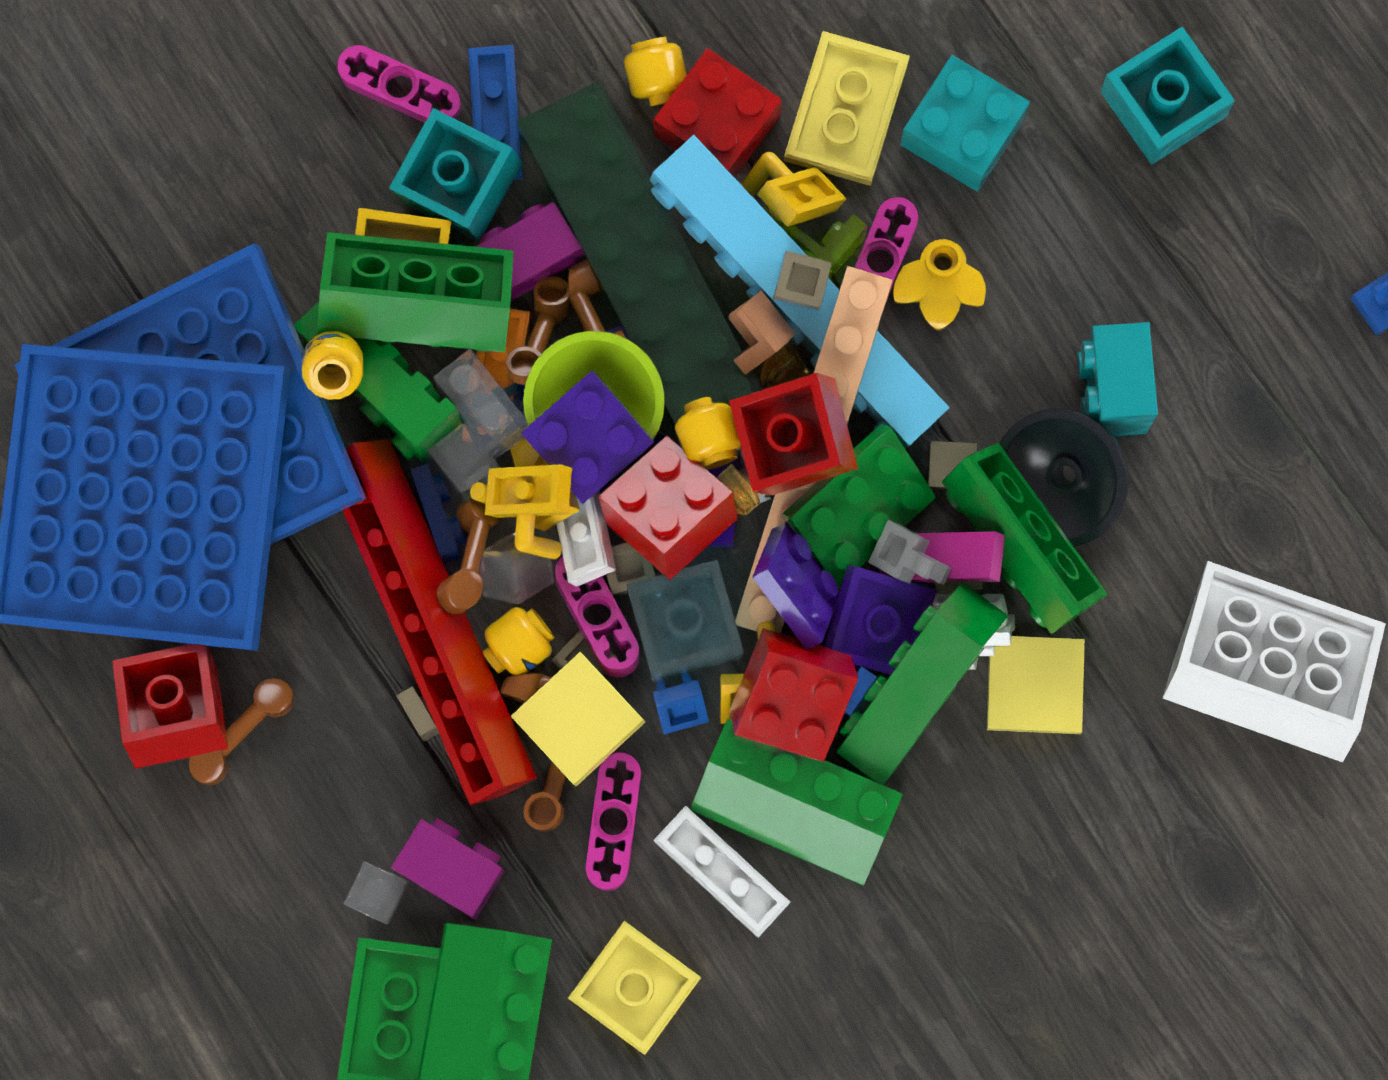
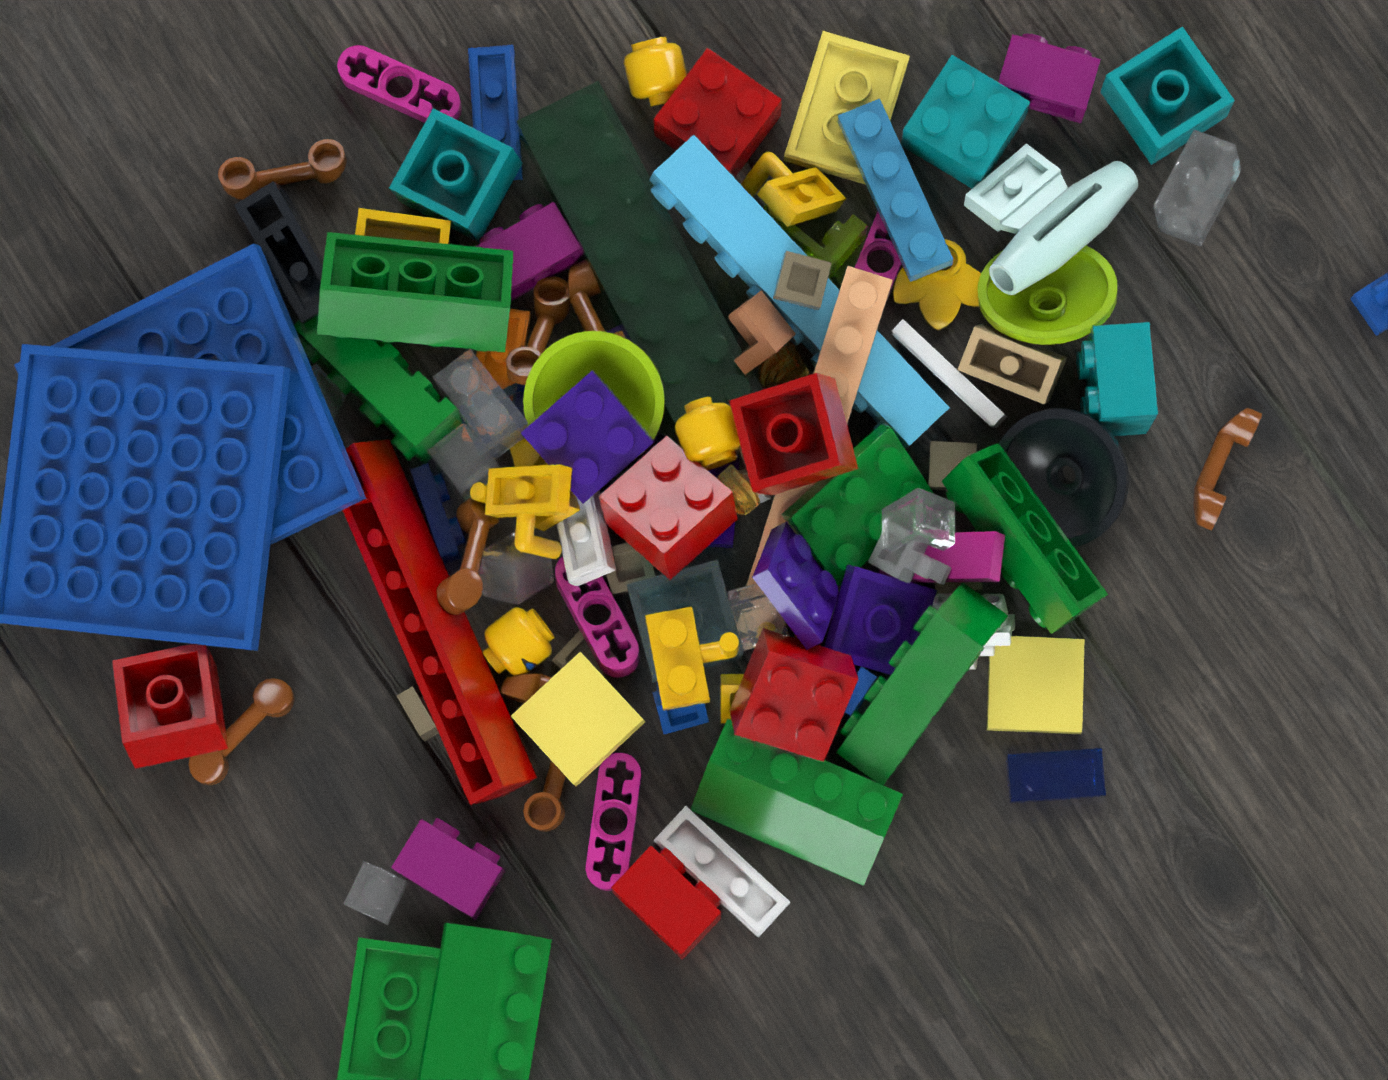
yellow head [302,331,364,400] -> none
light yellow tile [568,921,701,1055] -> none
white slope [1163,561,1386,762] -> none
none -> dark orange bar [218,139,347,200]
none -> black slope [234,181,324,324]
none -> red brick [611,846,722,960]
none -> yellow plate [645,606,739,711]
none -> clear panel [728,583,789,651]
none -> dark azure plate [837,99,953,282]
none -> clear panel [882,488,955,552]
none -> white tile [892,319,1007,428]
none -> tan brick [958,324,1067,404]
none -> light aqua plate [964,143,1138,295]
none -> lime dish [978,246,1117,345]
none -> magenta brick [998,33,1101,123]
none -> clear blue plate [1006,748,1106,803]
none -> clear brick [1153,130,1241,247]
none -> dark orange bar [1193,408,1262,531]

